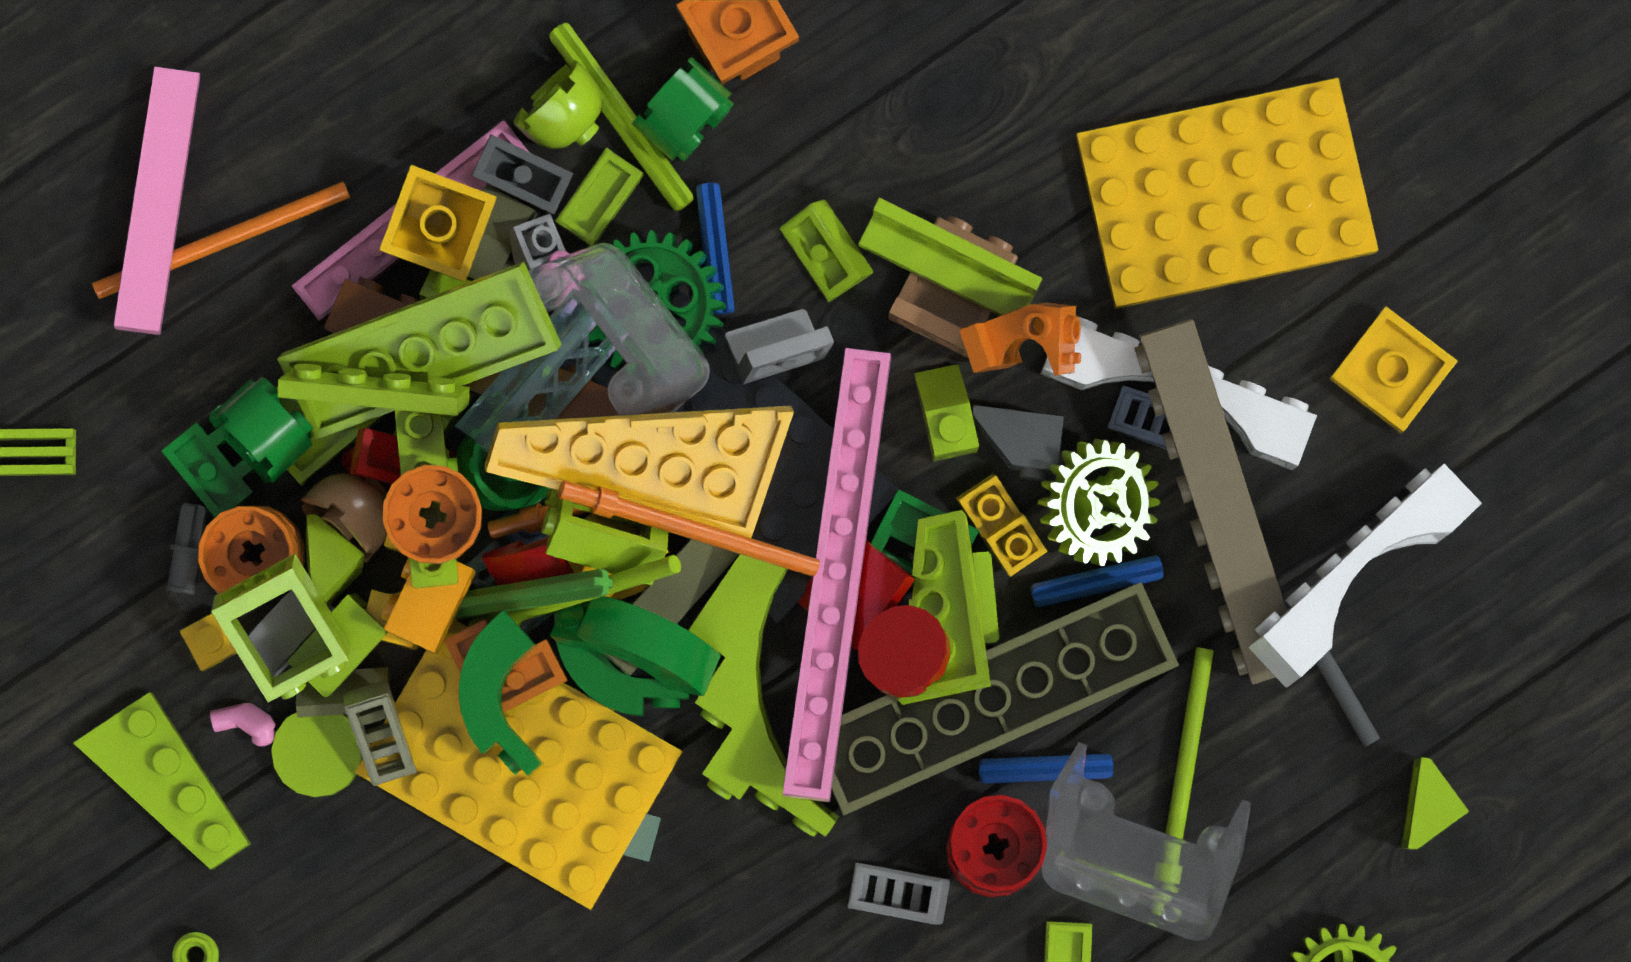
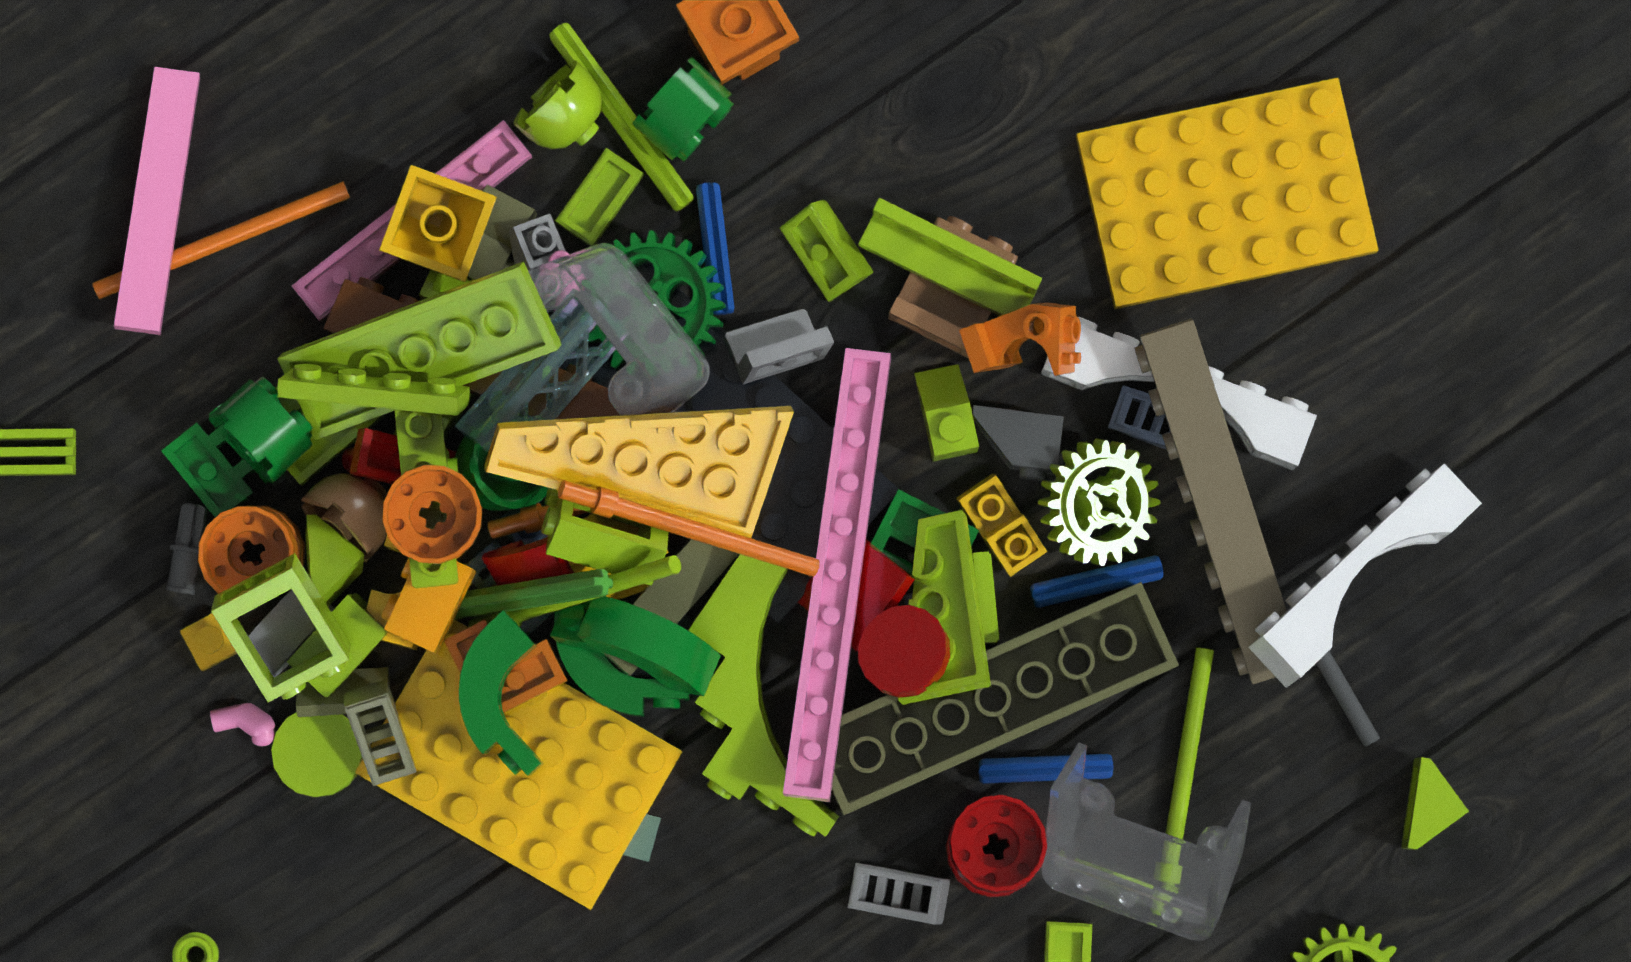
lime wing [73,692,251,870] -> none
dark grey slope [471,134,573,214] -> none
yellow plate [1330,306,1458,433] -> none

